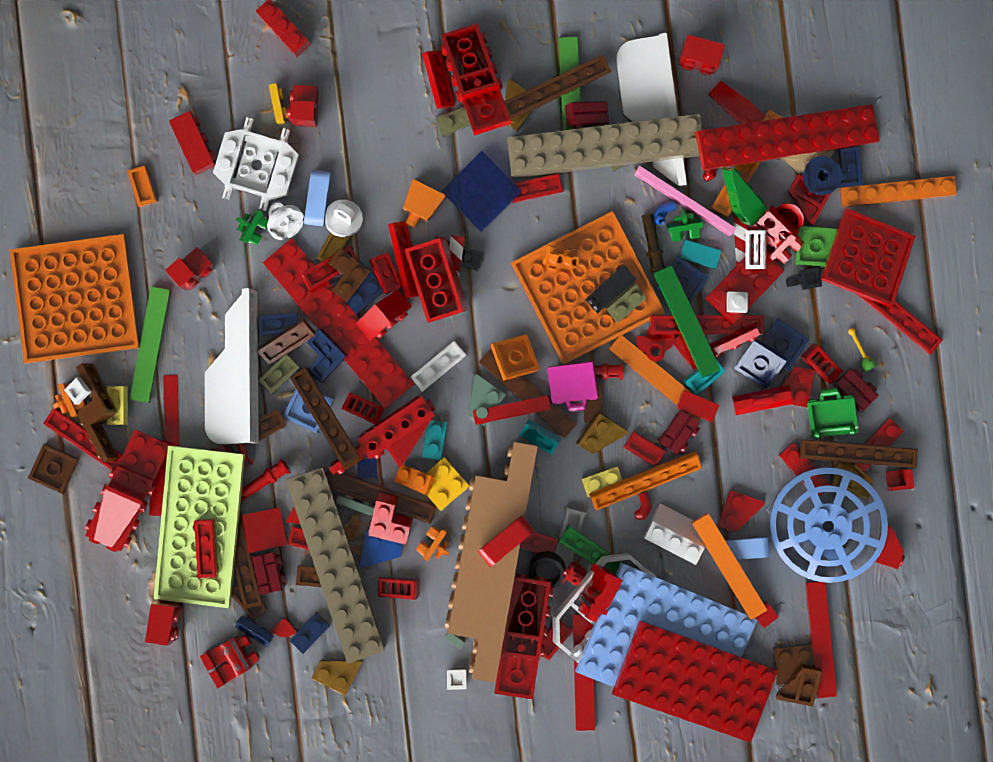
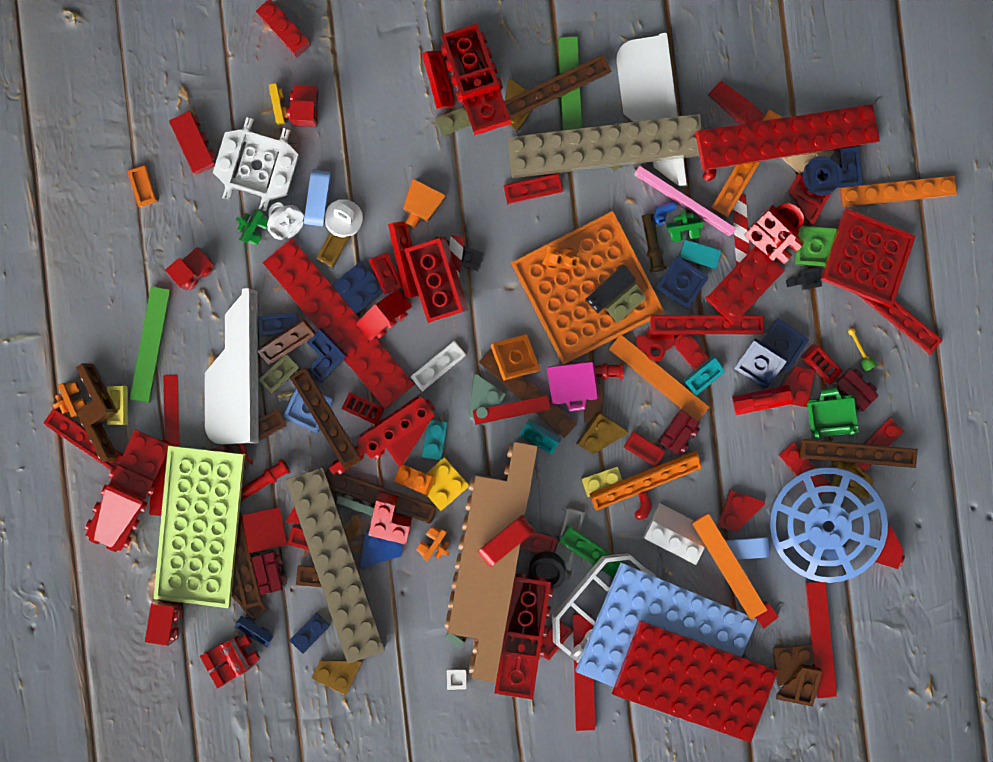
orange plate [9,234,140,364] -> none
reddish brown tile [28,443,80,494] -> none
white tile [65,377,91,405] -> none
red tile [194,519,218,578] -> none
red tile [270,617,297,637] -> none
red plate [300,246,359,291] -> none
reddish brown plate [328,248,370,302] -> none
clear blue tile [357,459,377,478] -> none
red slope [378,577,420,600] -> none
clear blue plate [442,151,522,232] -> none
red hinge [562,559,587,585] -> none
dark red brick [565,101,609,129] -> none
red hips [578,563,623,622] -> none
green tile [654,266,721,378] -> none
red tile [676,390,719,423] -> none
red brick [677,35,725,76] -> none
red plate [709,322,760,358] -> none
green slope [722,167,767,226] -> none
white plate [727,292,748,313] -> none
white tile [746,230,766,269] -> none
red panel [885,469,914,491] -> none

